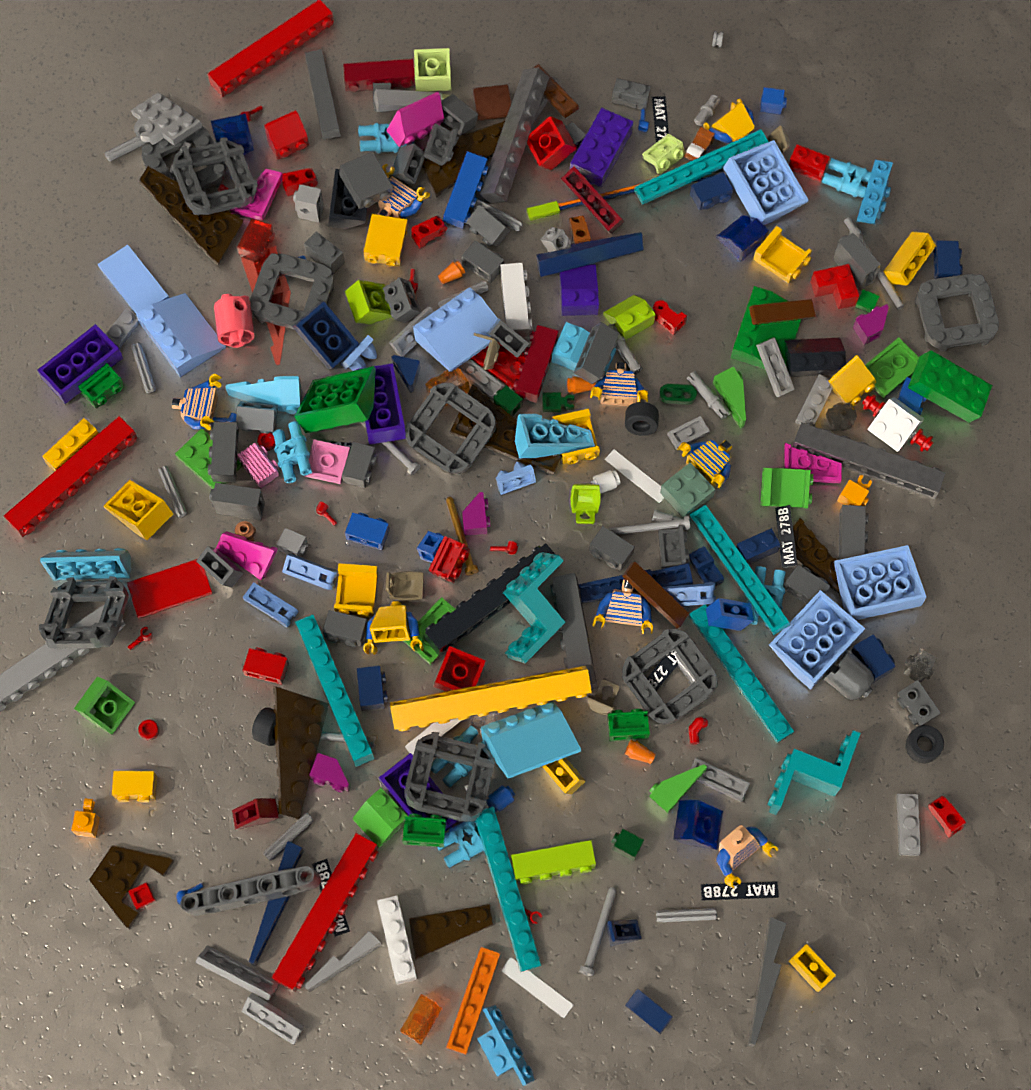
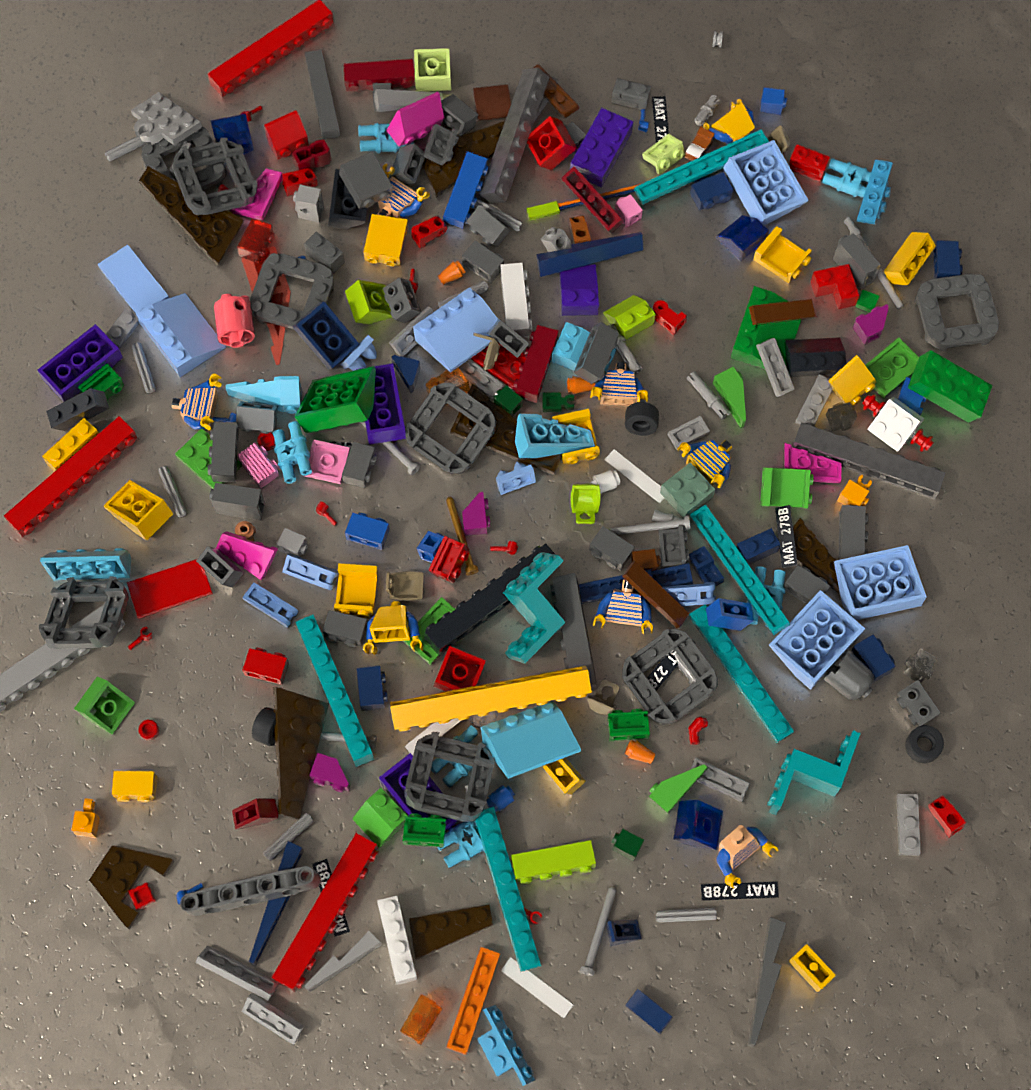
dark green plate [659,384,697,405] -> none
none -> black brick [46,388,109,431]
none -> dark red brick [292,139,332,170]
none -> bright pink brick [615,194,643,228]
none -> reddish brown brick [631,549,661,571]

